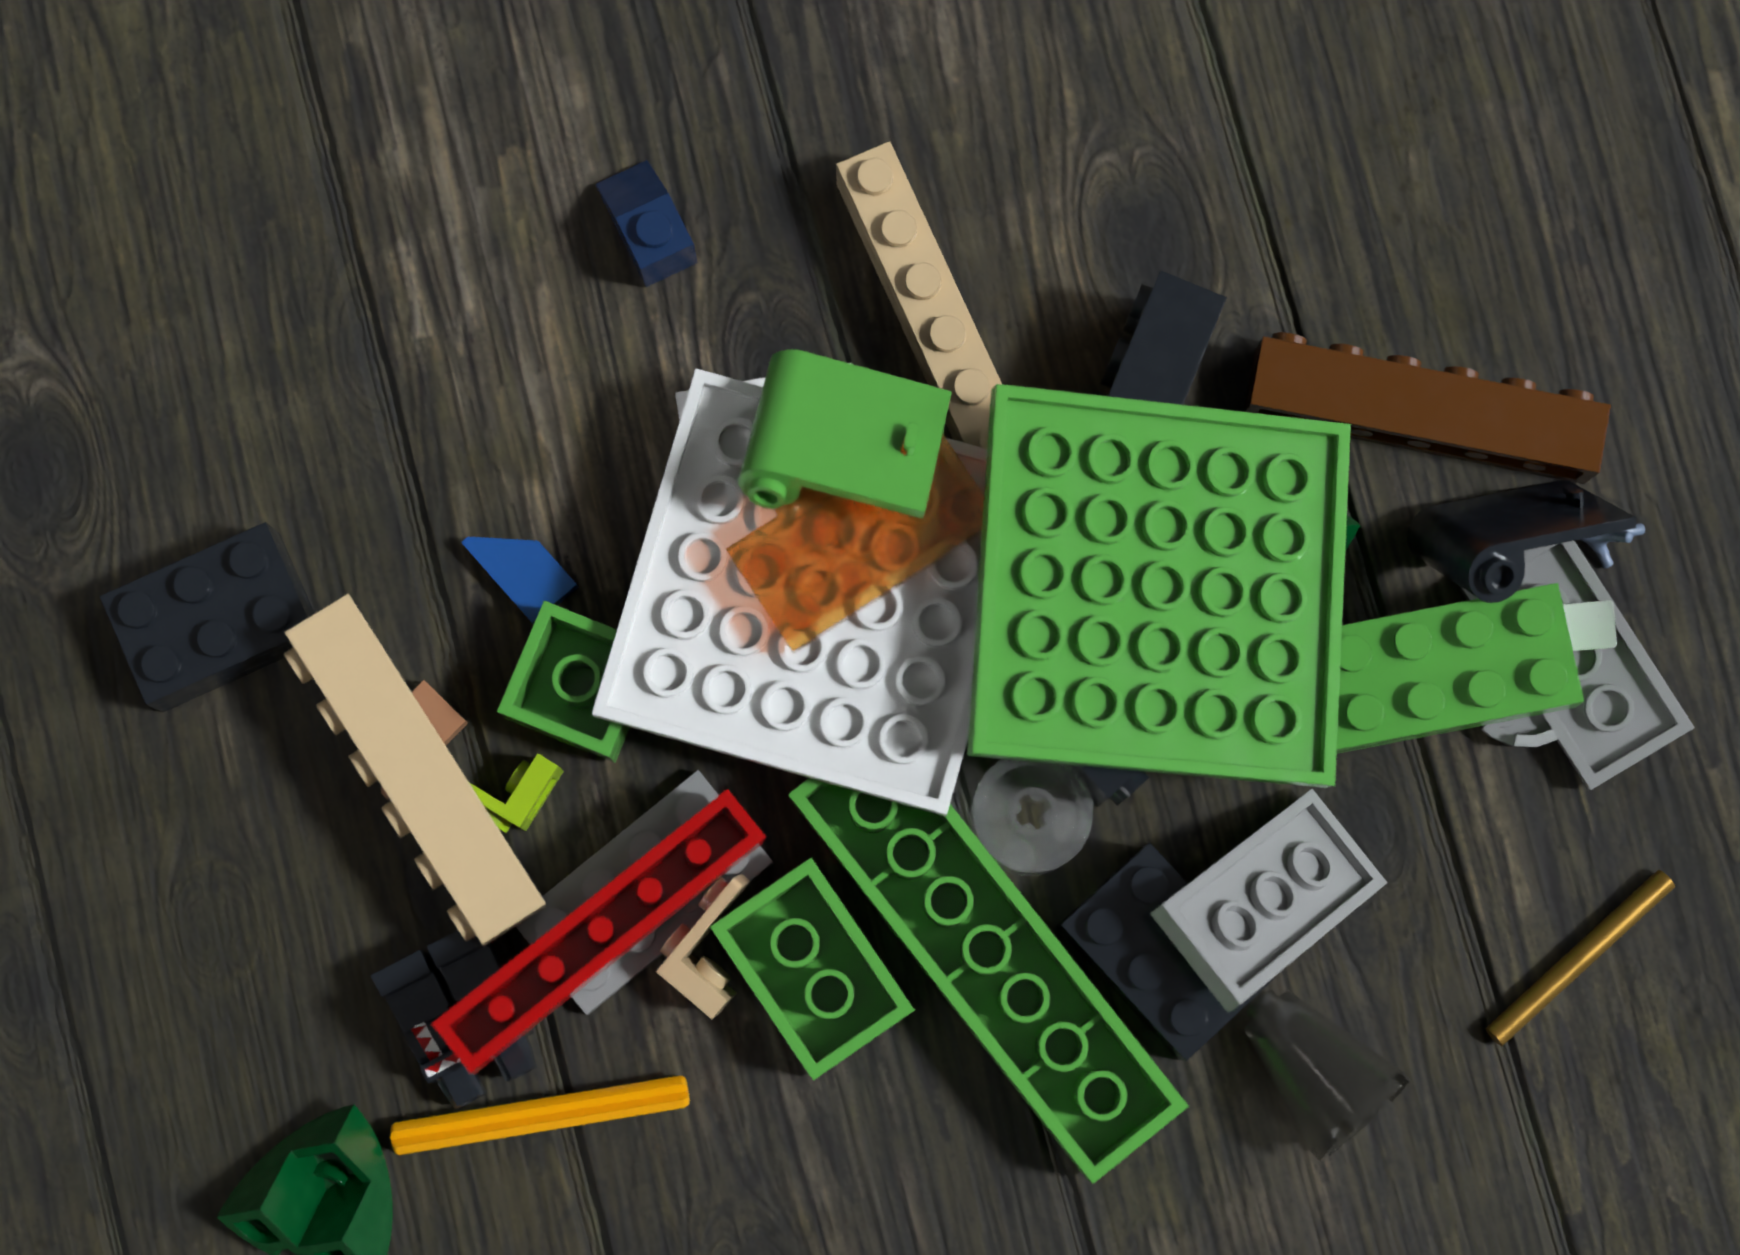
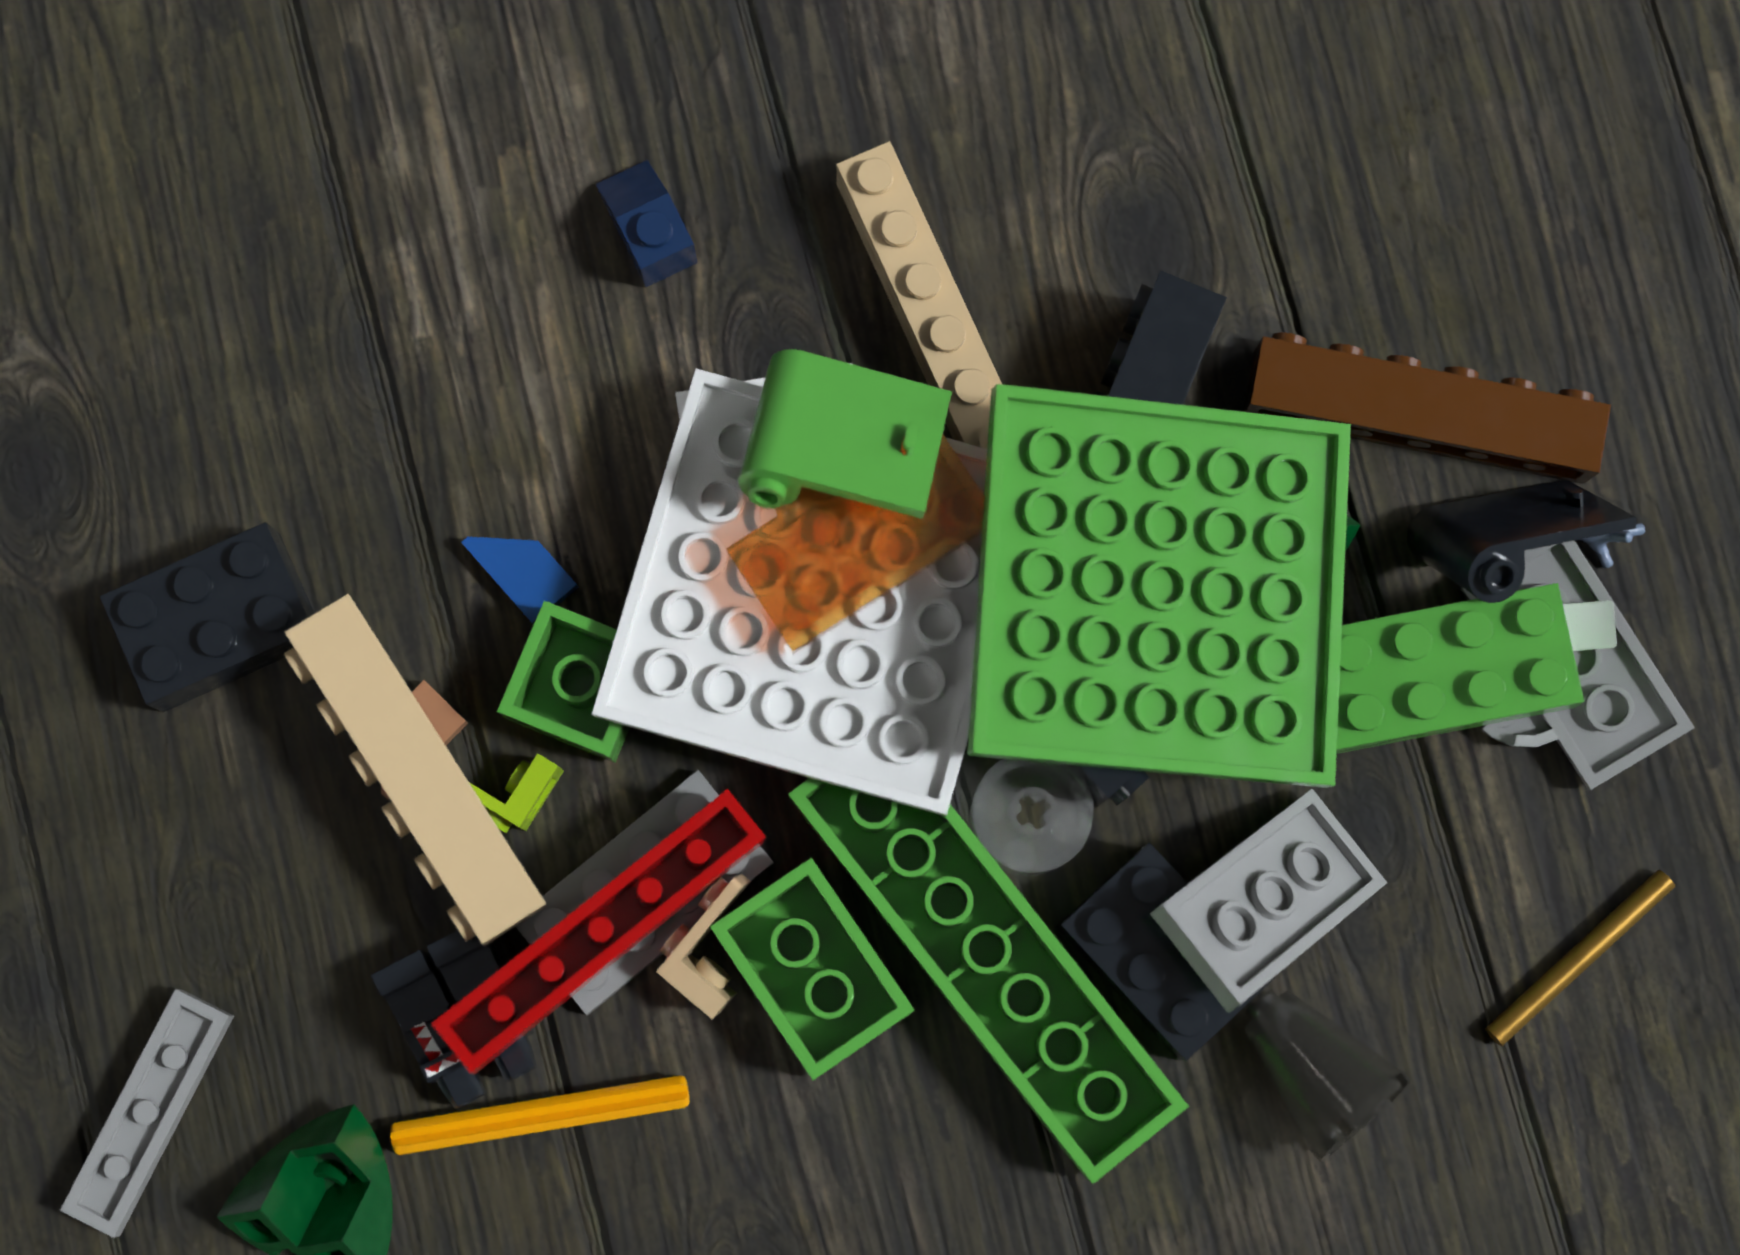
none -> light grey plate [60,989,234,1238]

